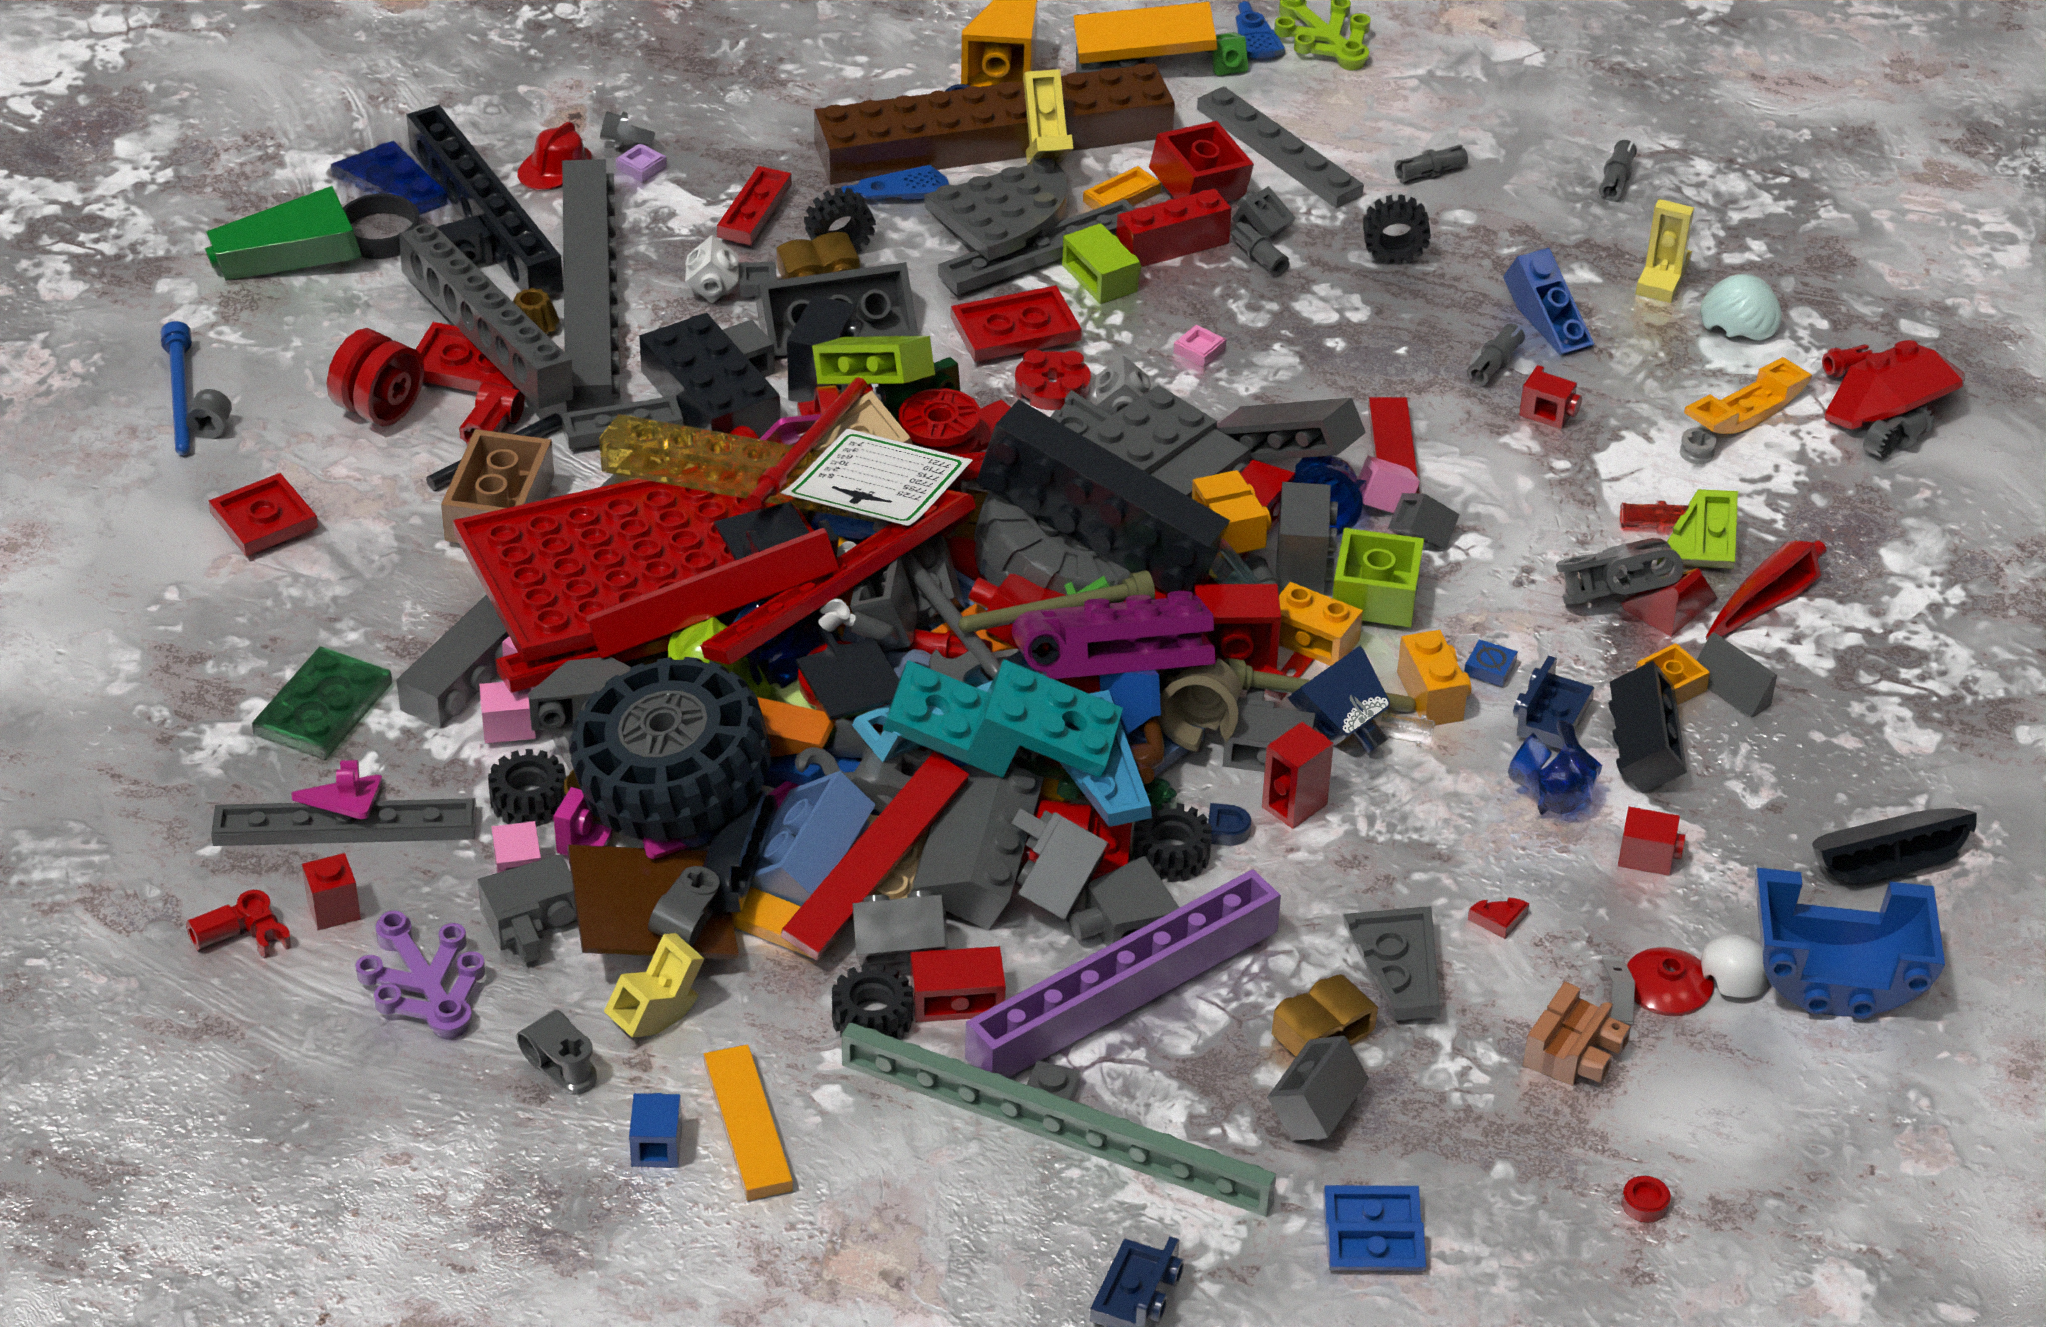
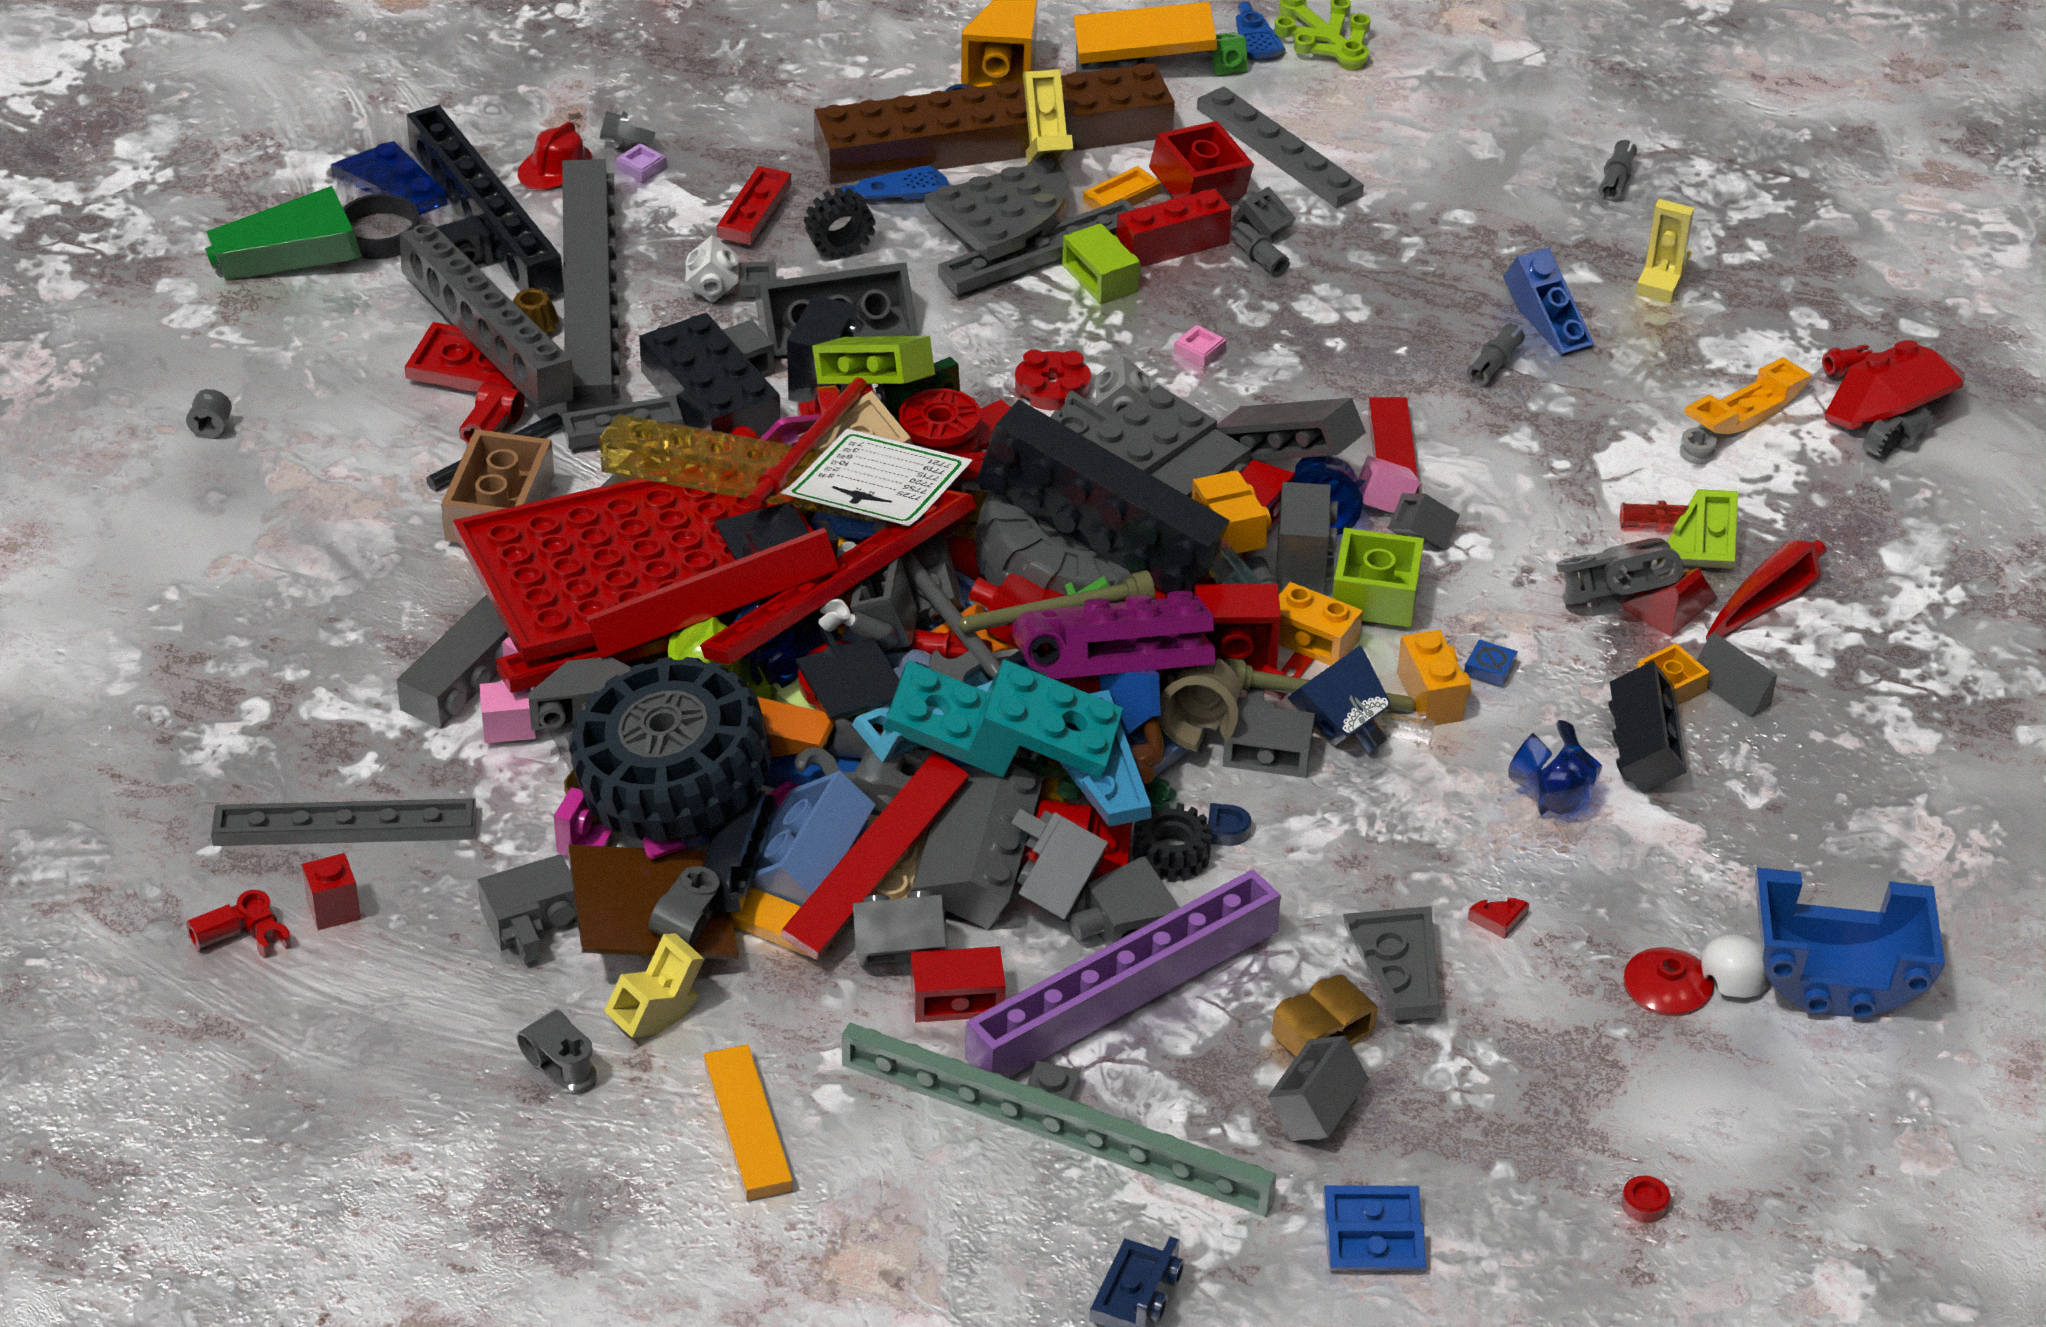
blue piece [160,321,192,456] -> none
red plate [208,473,318,556] -> none
clear green plate [252,646,392,761] -> none
dark pink piece [291,760,382,819] -> none
red wheel [326,328,425,427] -> none
medium lavender plant [356,910,485,1039] -> none
black tyre [488,749,566,826] -> none
bright pink brick [491,821,541,873] -> none
blue brick [629,1093,682,1168] -> none
pearl gold brick [776,232,860,279] -> none
black tyre [831,964,913,1040] -> none
red plate [951,285,1082,362] -> none
red brick [1262,721,1334,829] -> none
black tyre [1363,194,1431,265] -> none
dark grey pin [1394,145,1468,183] -> none
dark blue bracket [1513,656,1594,750] -> none
red brick [1519,365,1582,430] -> none
nougat hips [1523,981,1631,1086] -> none
light grey piece [1602,956,1635,1024] -> none
red brick [1618,806,1686,876] -> none
light aqua piece [1700,274,1782,341] -> none
black brick [1812,808,1977,884] -> none

